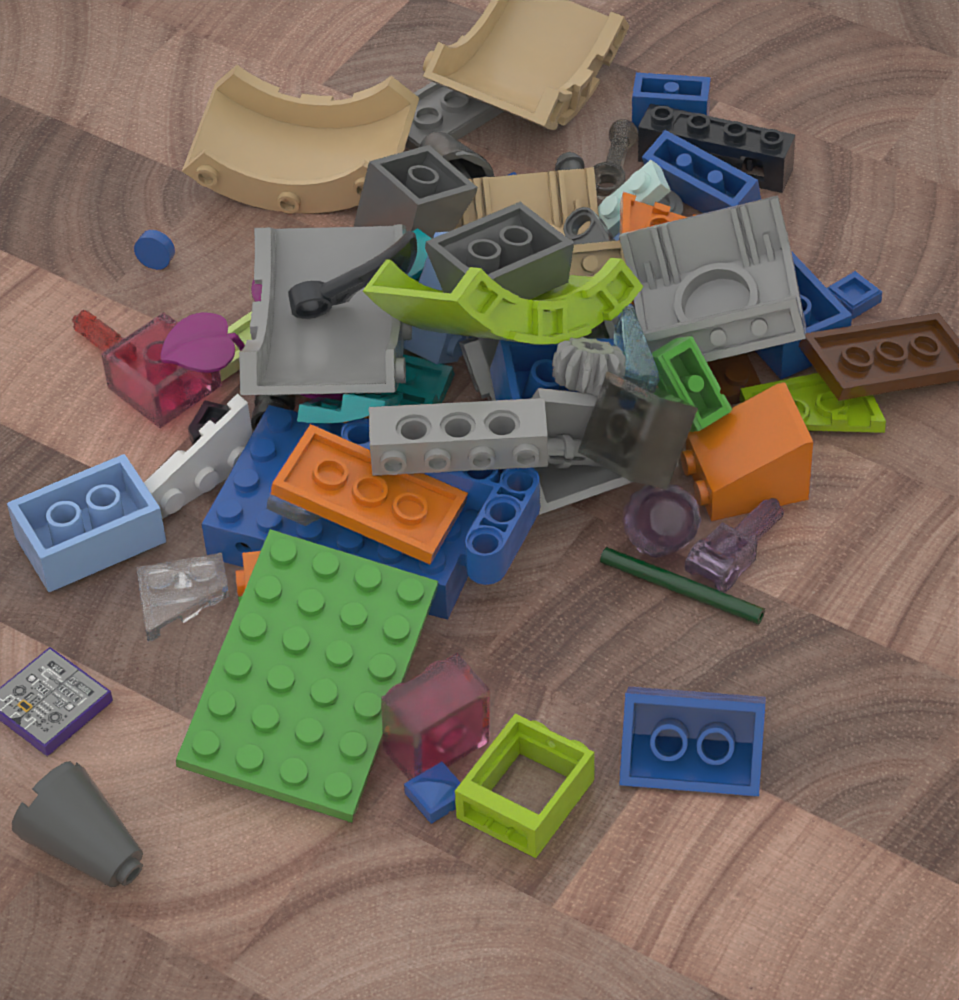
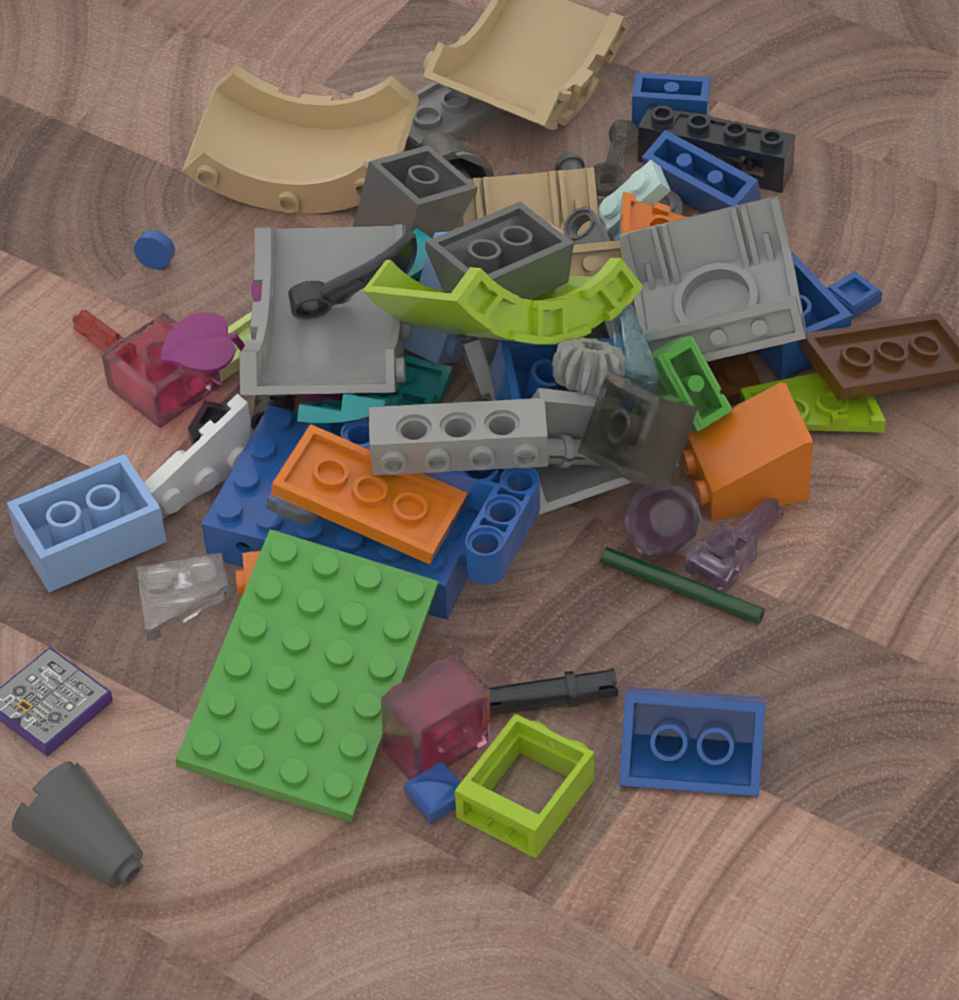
none -> black pin [479,668,618,717]

